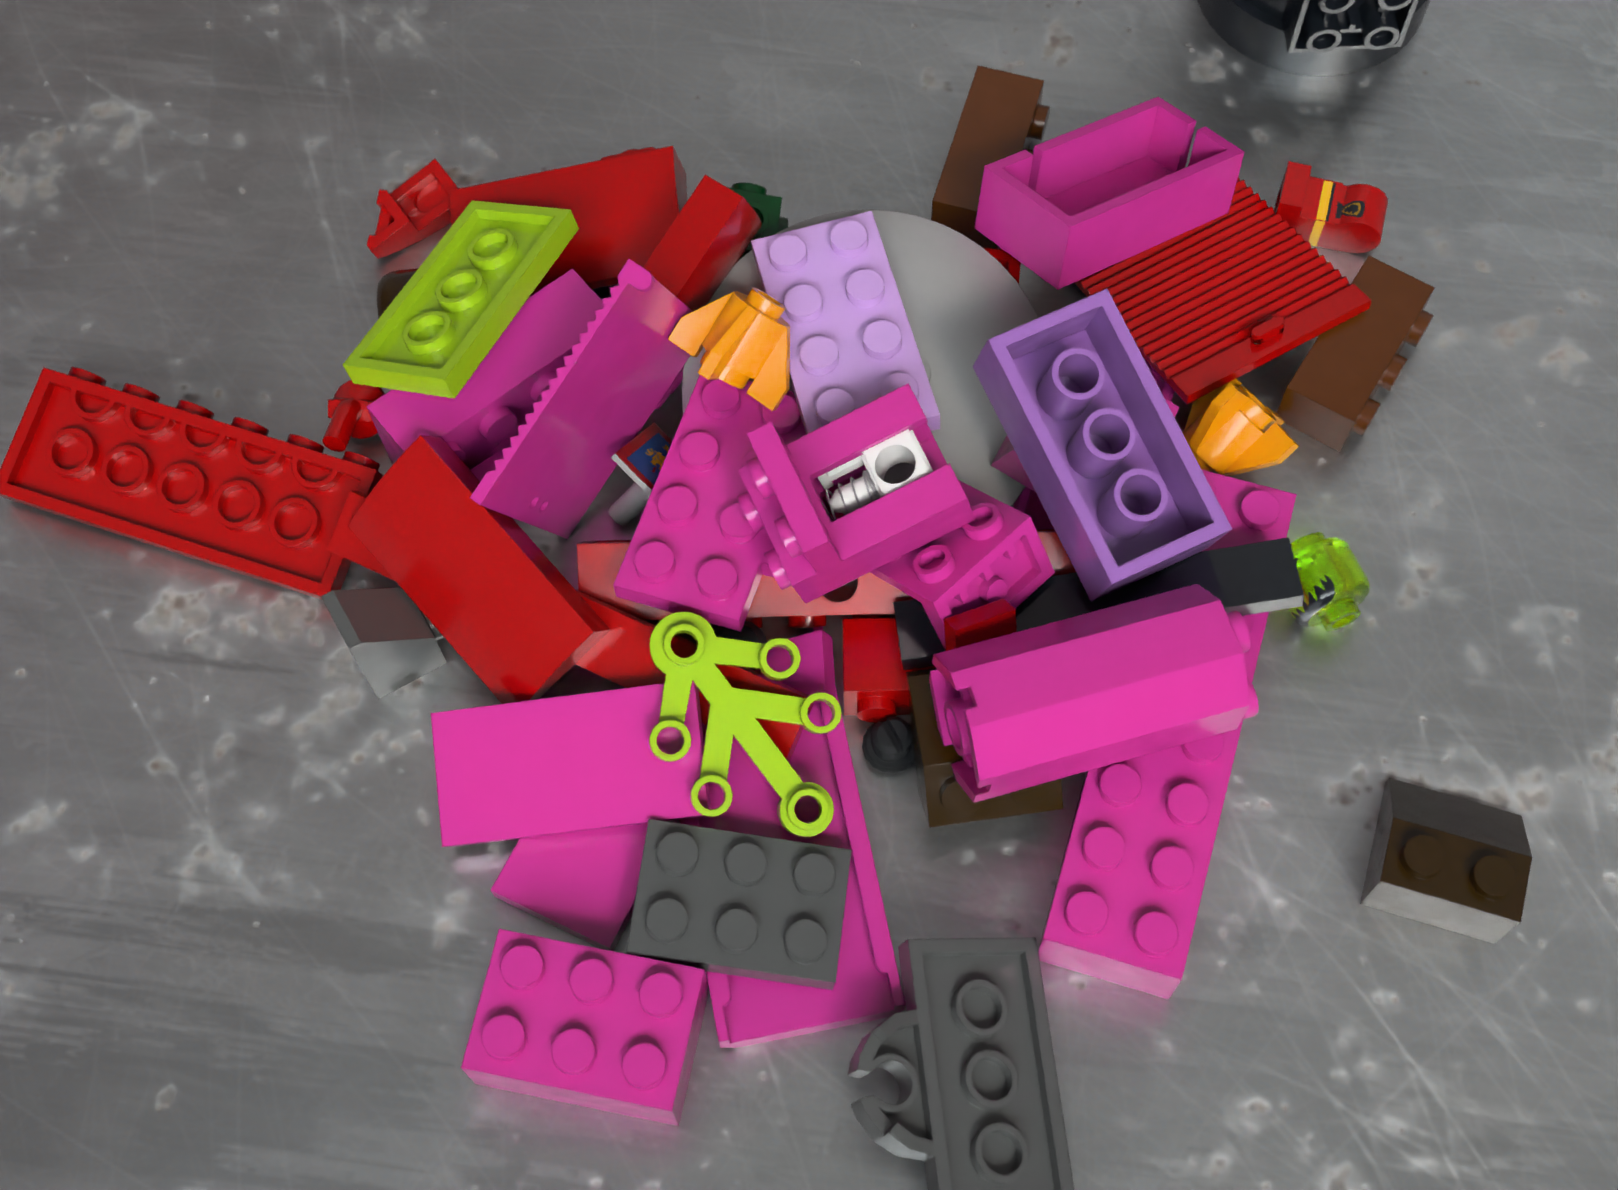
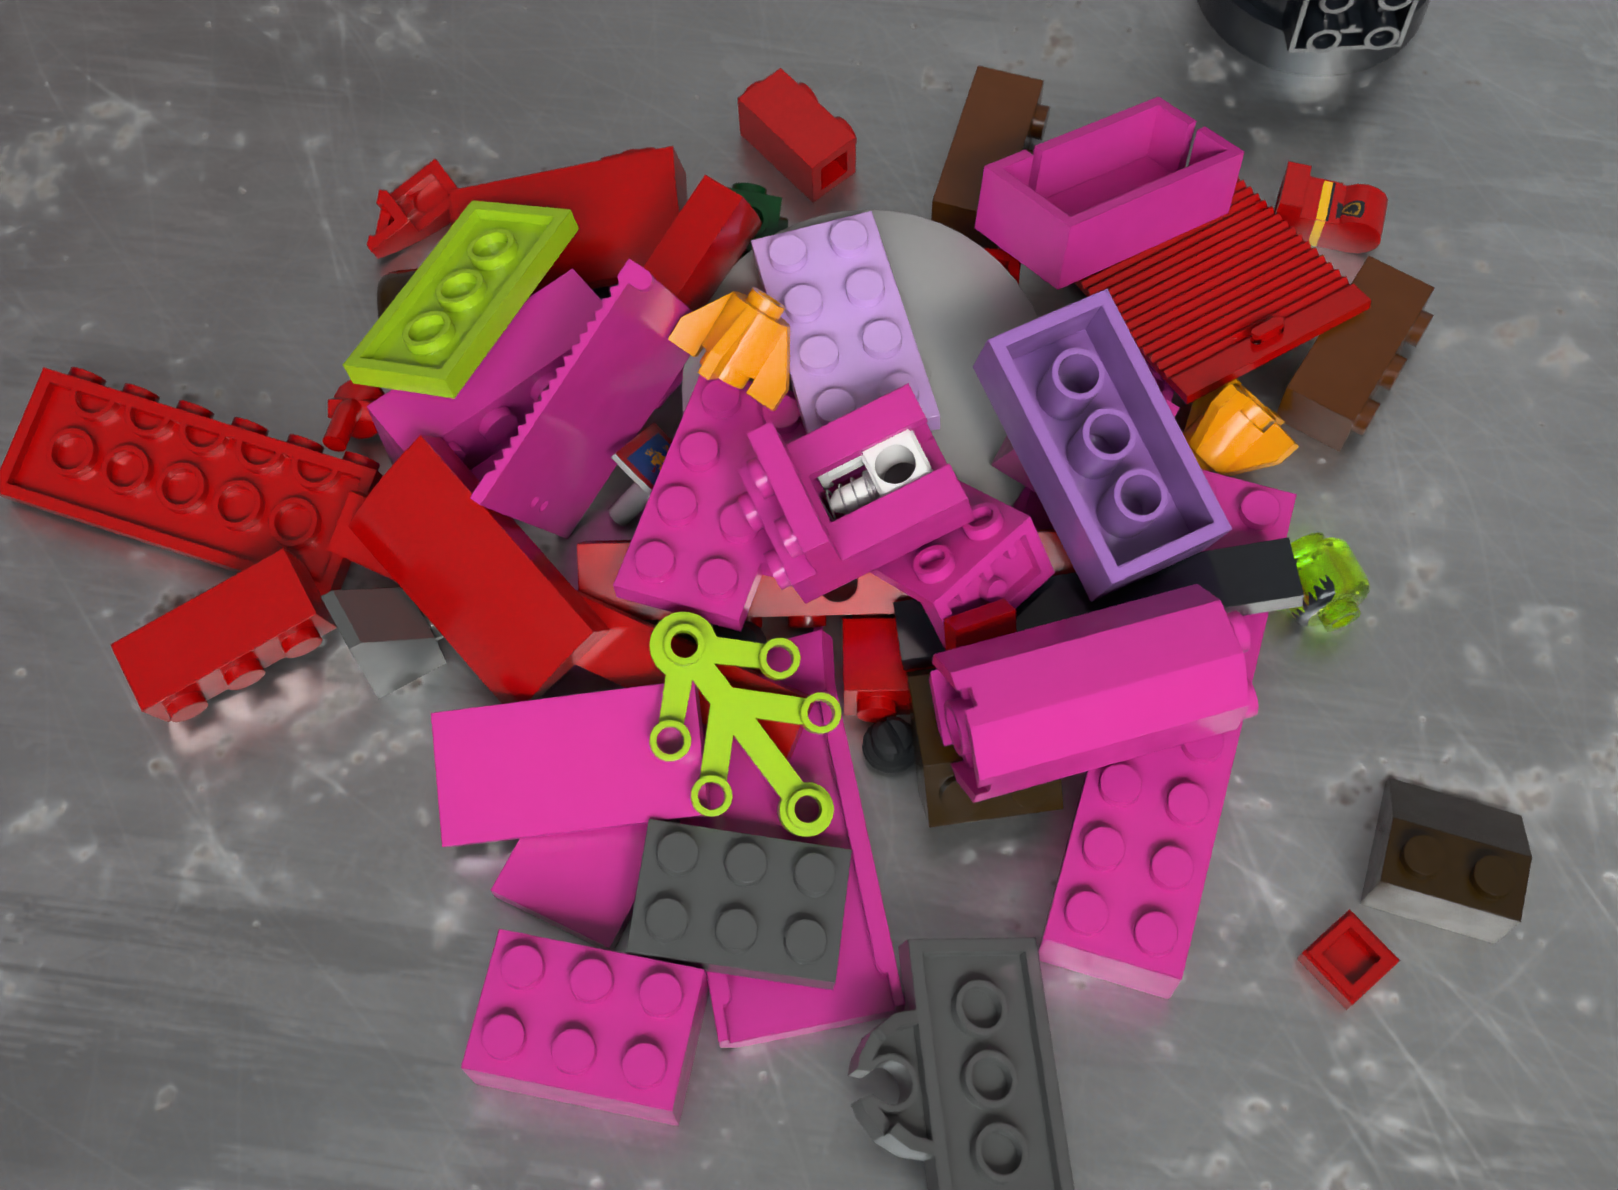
none -> red brick [110,548,337,722]
none -> red brick [737,68,857,203]
none -> red tile [1297,909,1400,1010]

